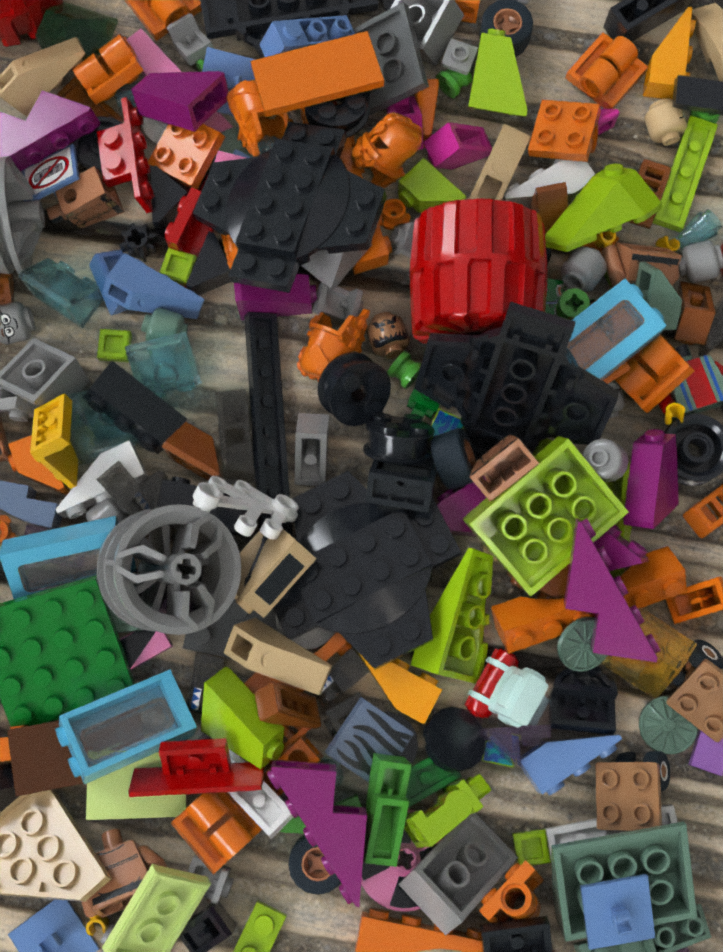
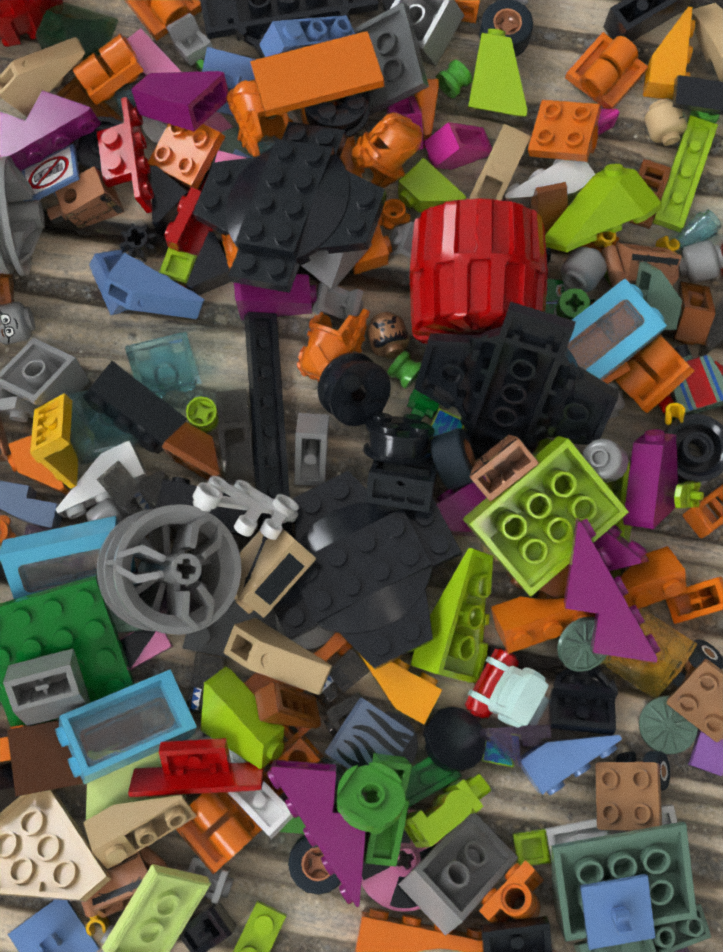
clear light blue slope [19,258,103,328] -> none
lime tile [97,329,132,363] -> none
sand green head [141,308,188,352] -> none
light grey bracket [441,38,478,75] -> none
none -> light grey slope [3,648,91,726]
none -> tan slope [83,795,196,870]
none -> lime wheel [186,396,220,433]
none -> bright green plate [337,762,405,834]
none -> lime piece [674,481,704,508]

